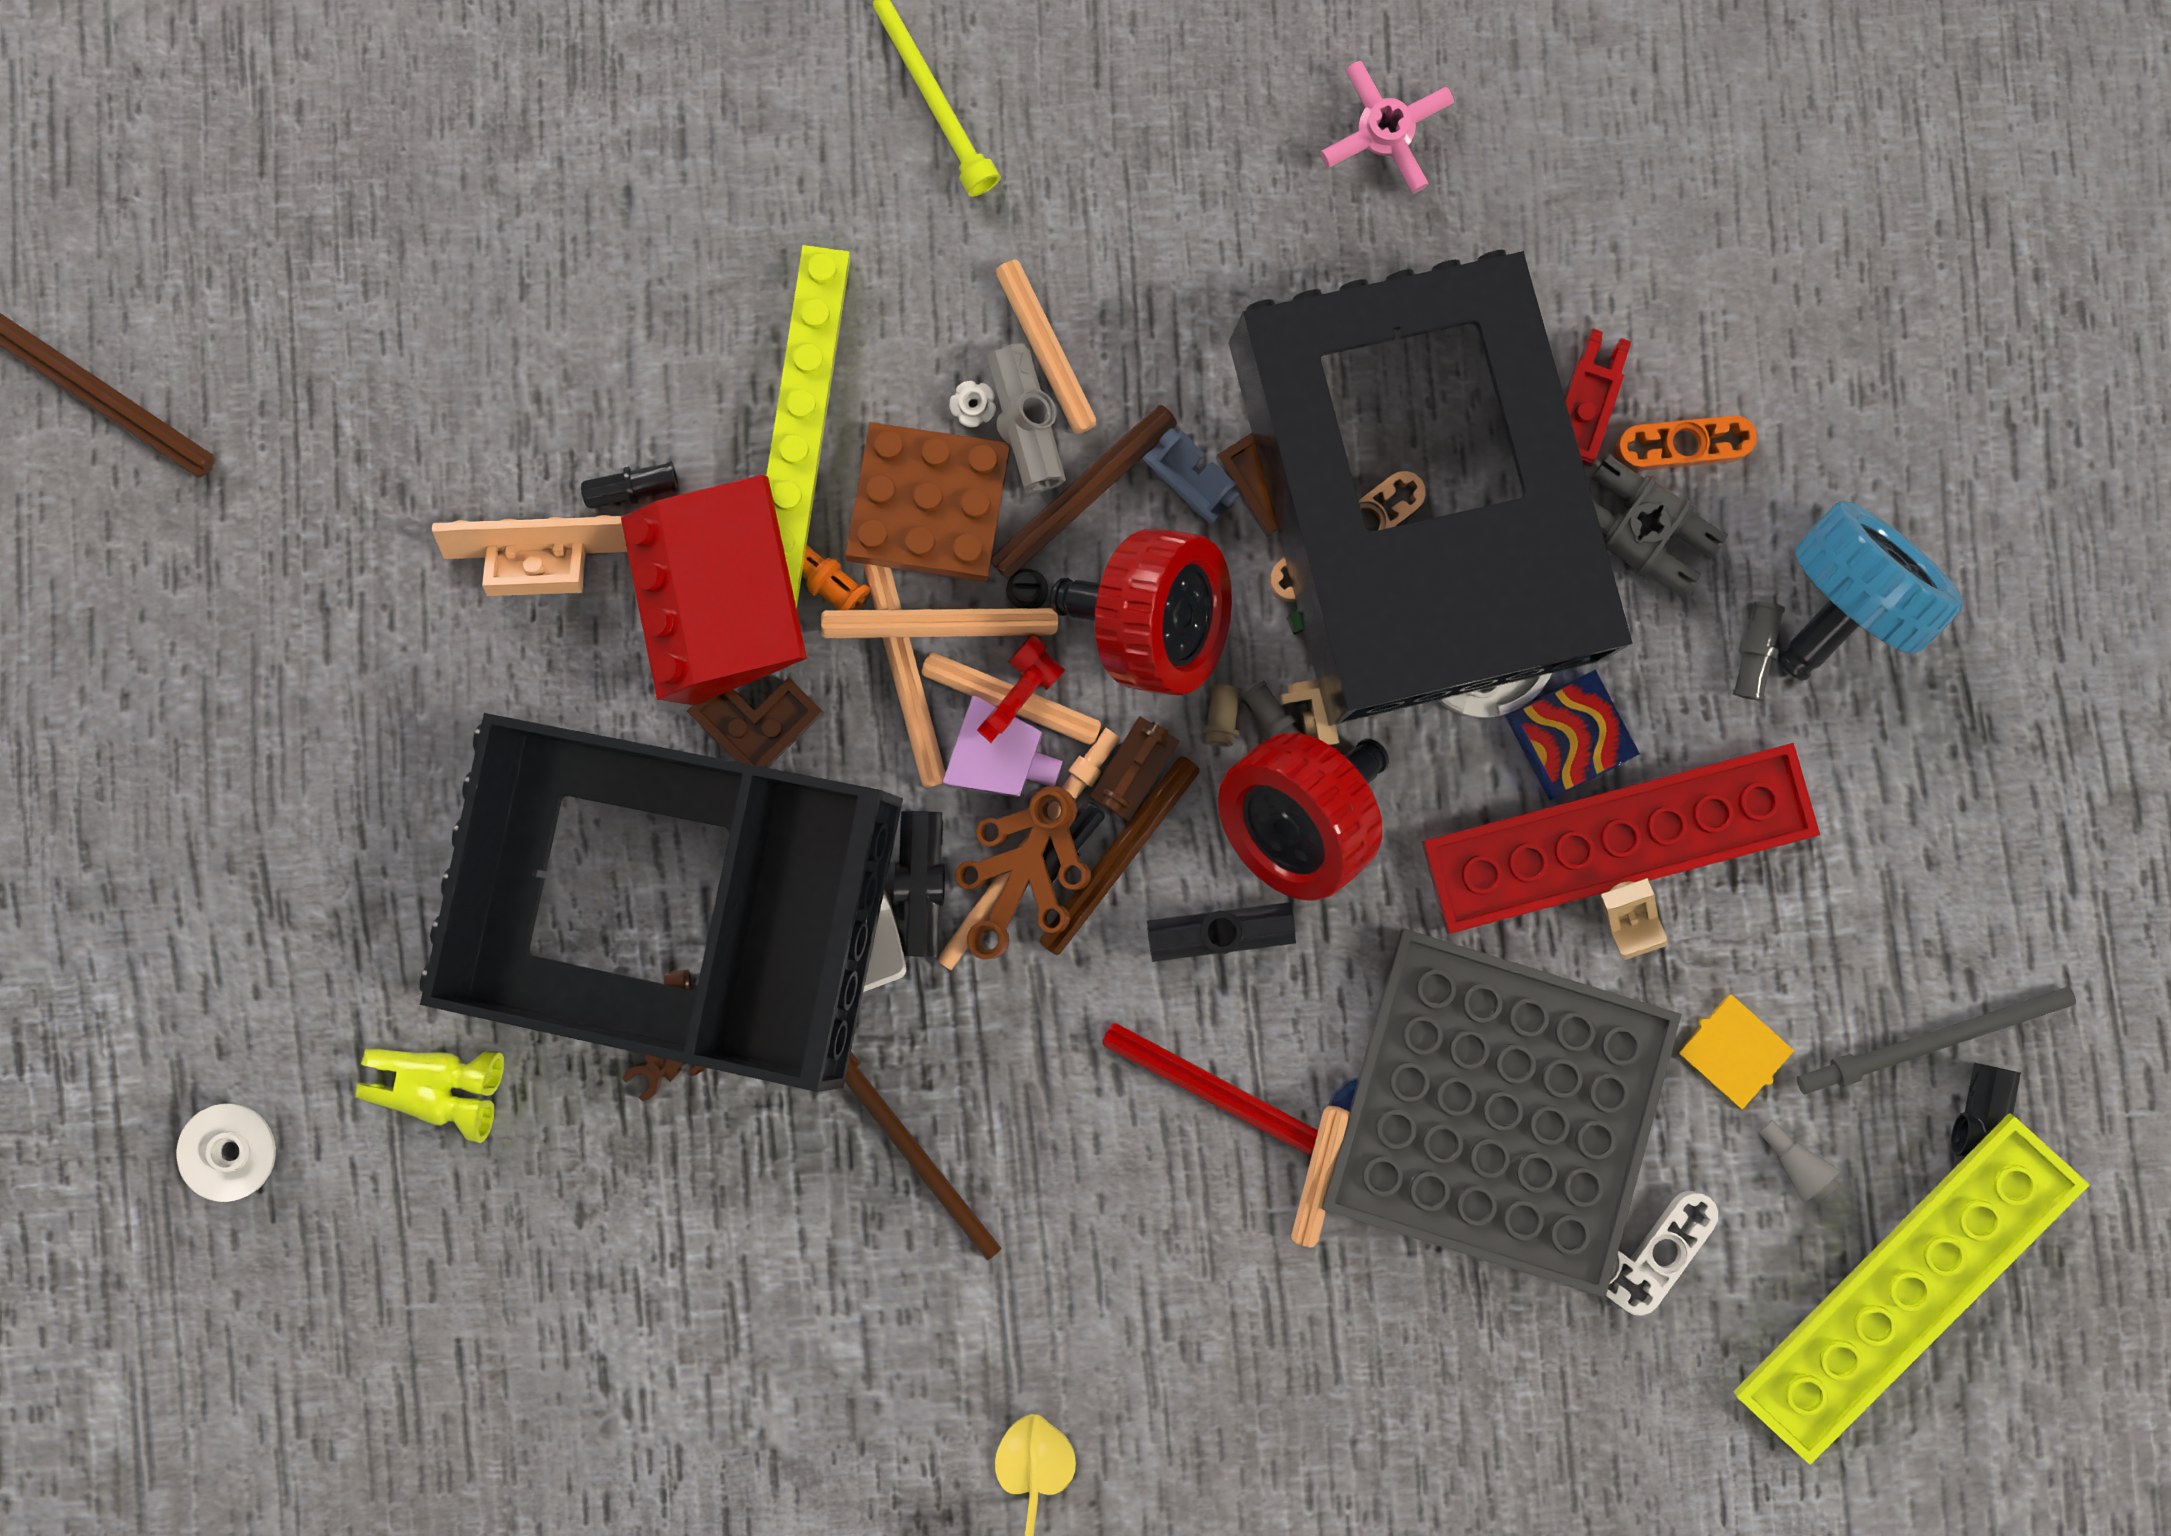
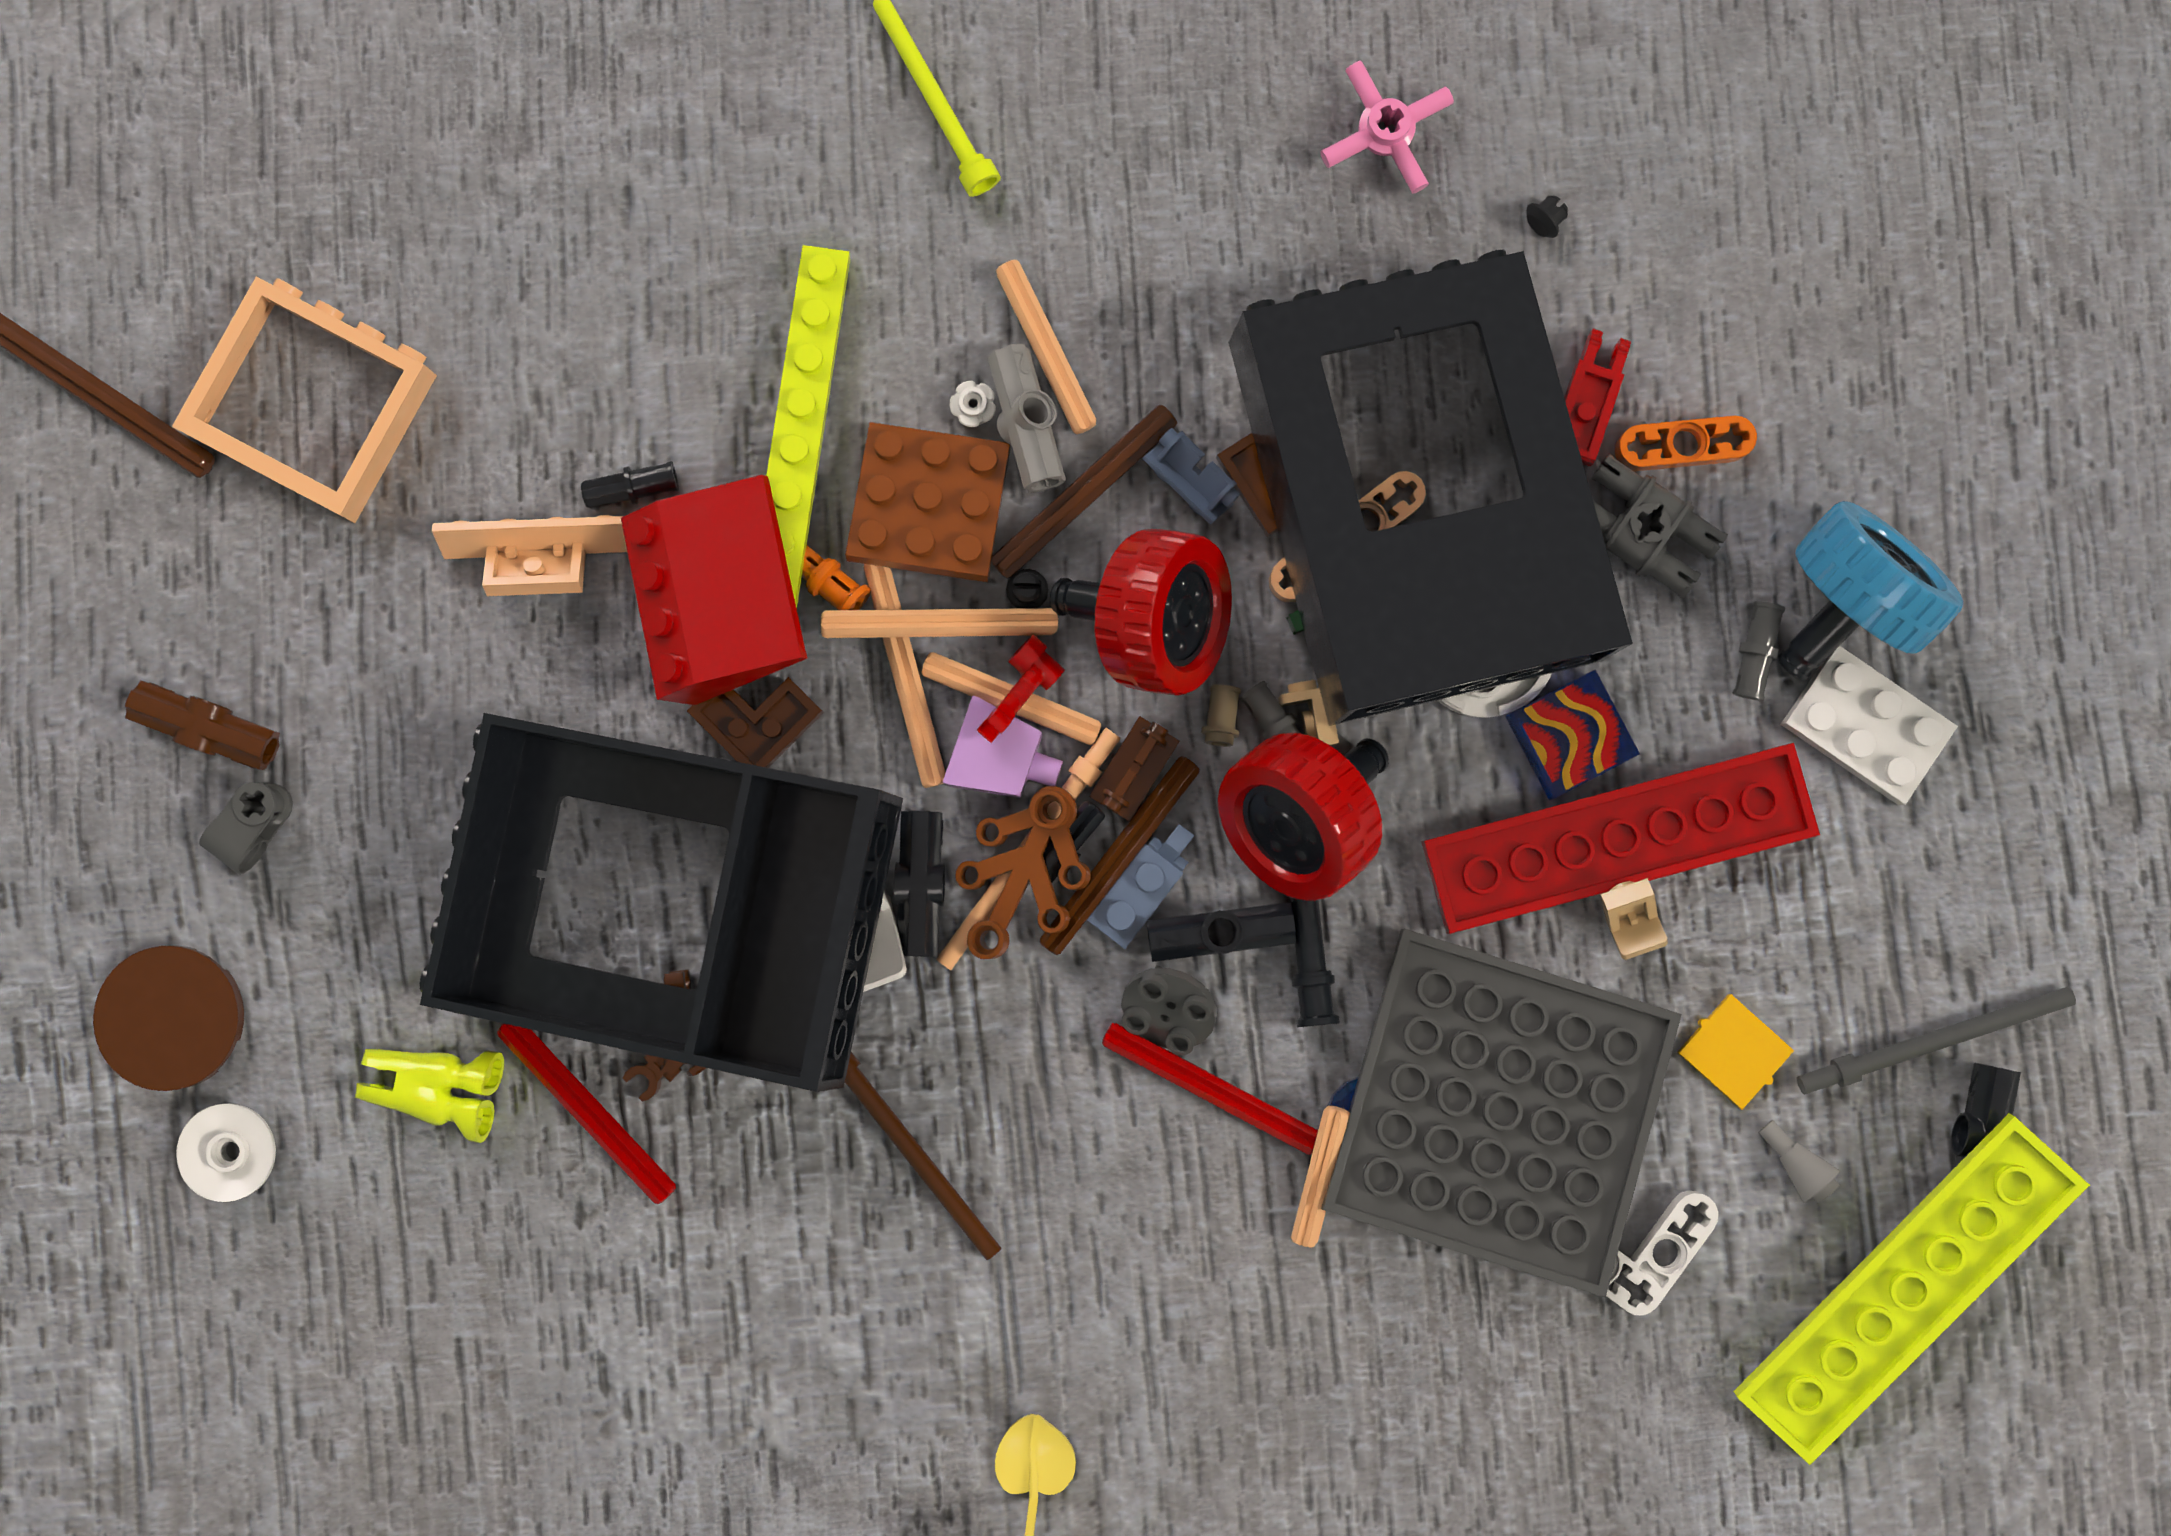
none -> reddish brown tile [93,946,244,1091]
none -> reddish brown piece [125,680,280,771]
none -> light nougat window [172,276,437,523]
none -> dark grey piece [199,782,293,875]
none -> red axle [497,1024,676,1204]
none -> sand blue hinge [1087,824,1194,949]
none -> dark grey plate [1121,965,1217,1055]
none -> black pin [1290,897,1340,1028]
none -> black piece [1526,196,1568,238]
none -> white plate [1780,646,1958,805]

